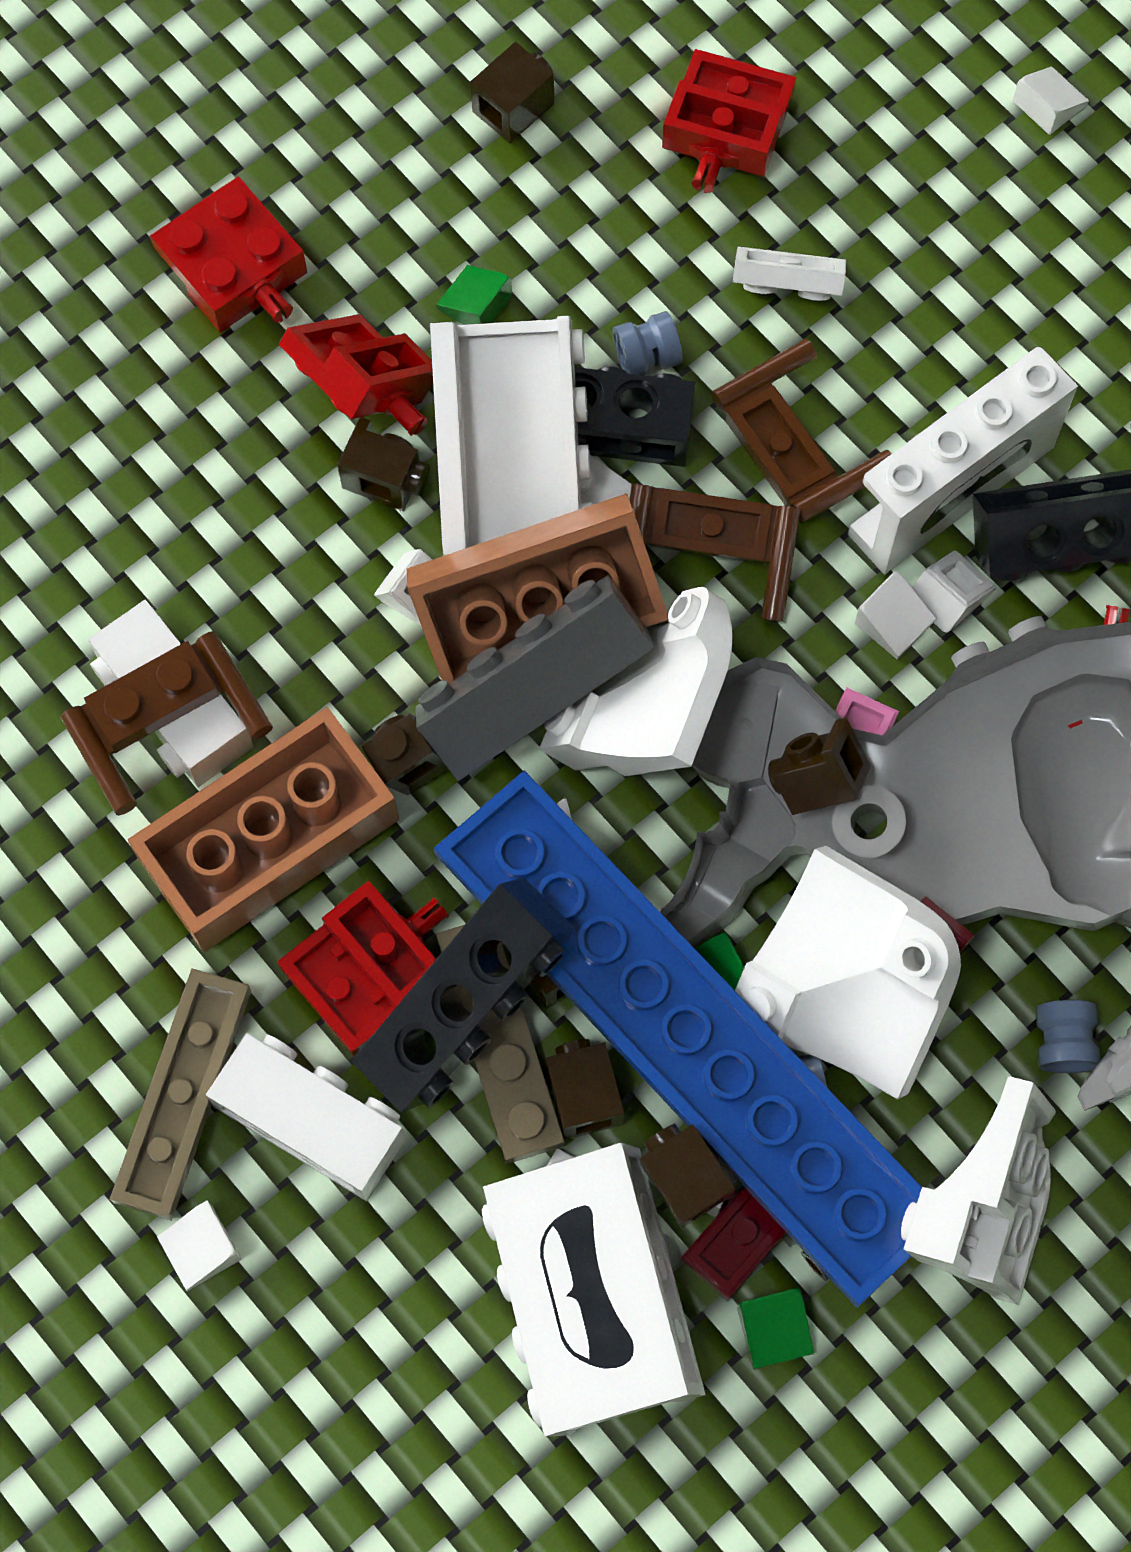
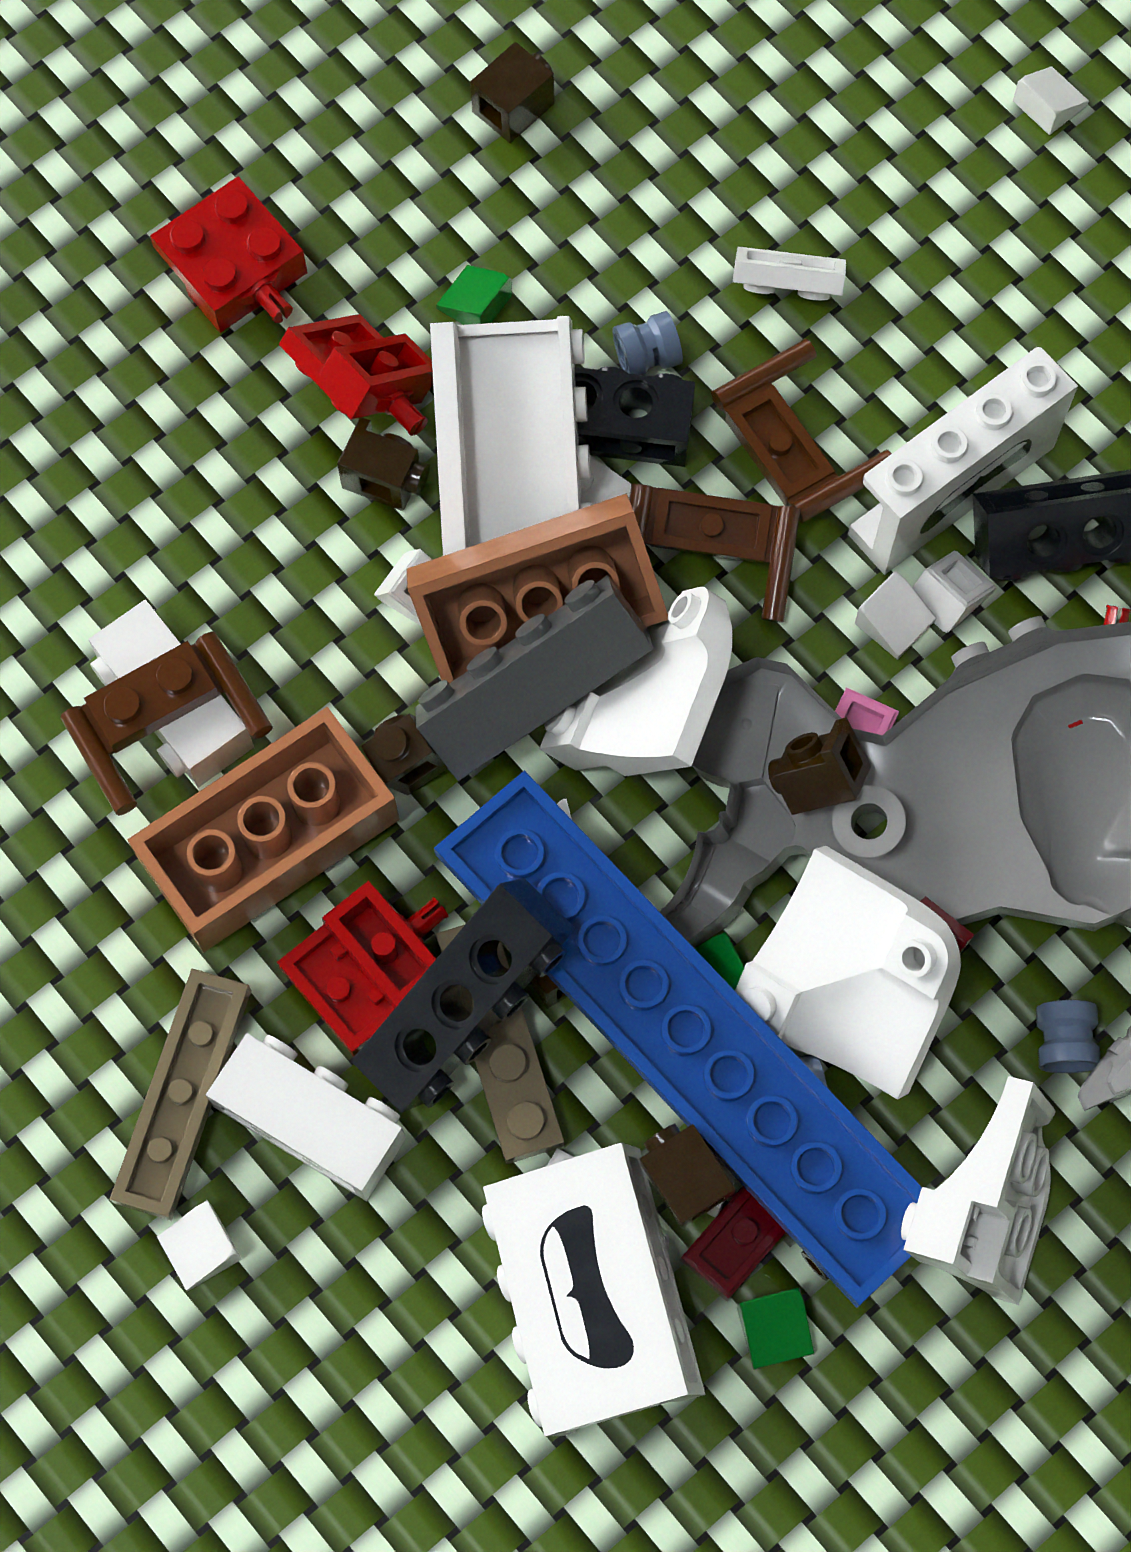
dark brown brick [546,1039,624,1140] -> none
red plate [662,49,797,193] -> none

